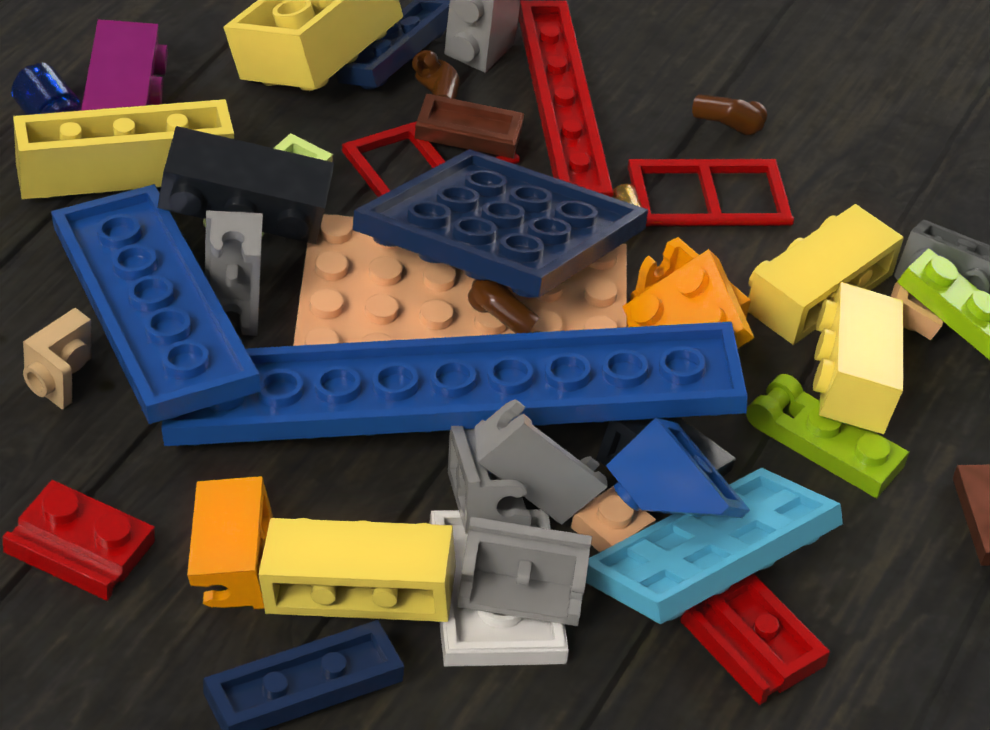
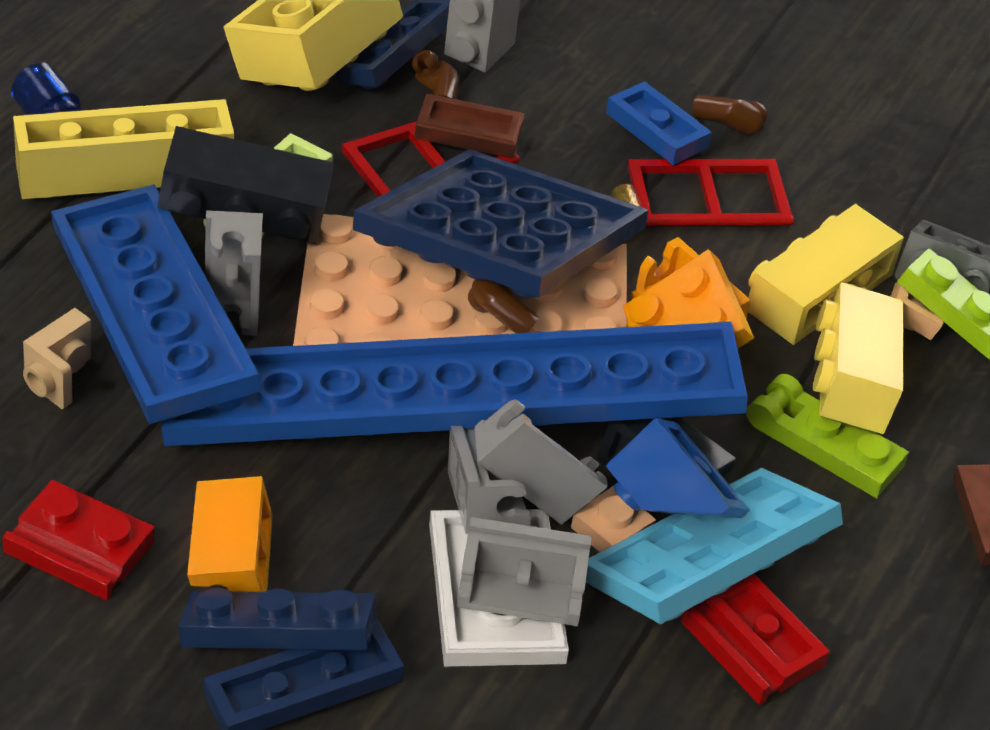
magenta brick [81,19,168,111] -> none
light yellow brick [258,518,456,622] -> none
red plate [518,1,614,197] -> none
none -> dark blue plate [178,588,377,650]
none -> blue plate [606,81,712,165]

